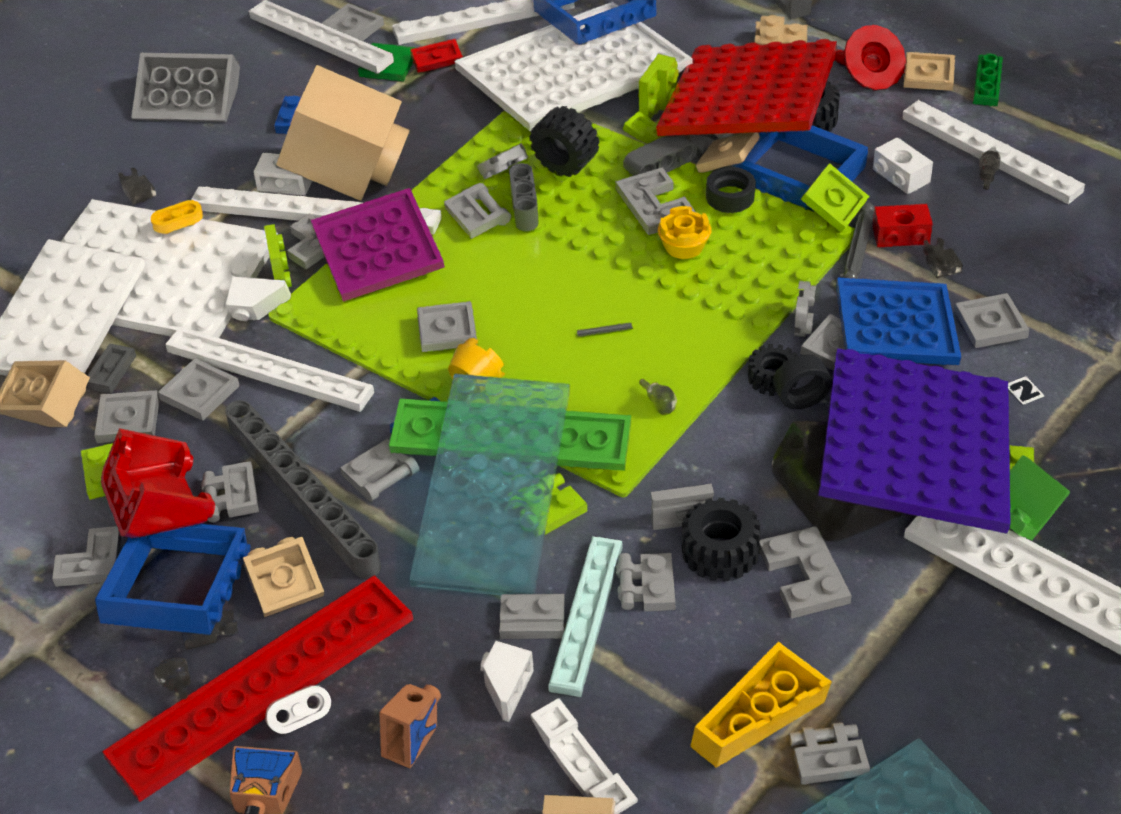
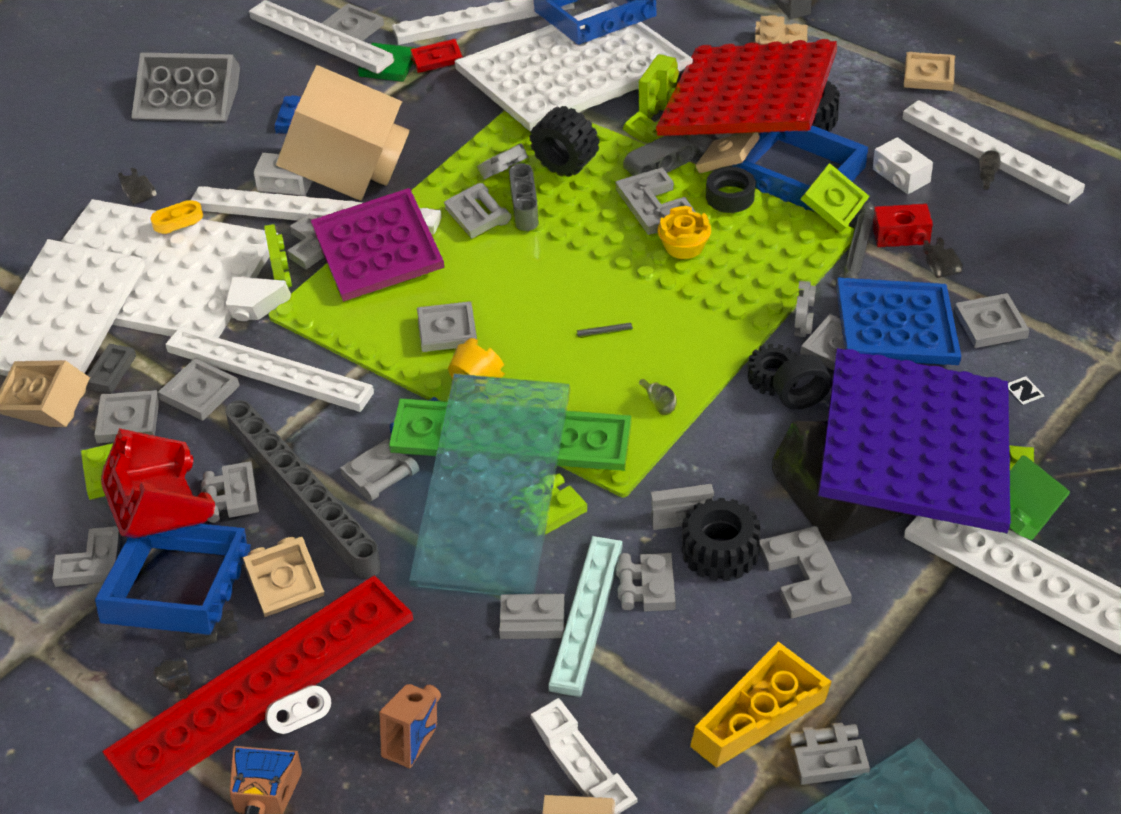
white slope [481,641,534,722] -> none
red piece [834,25,906,90] -> none
green tile [973,53,1003,107] -> none

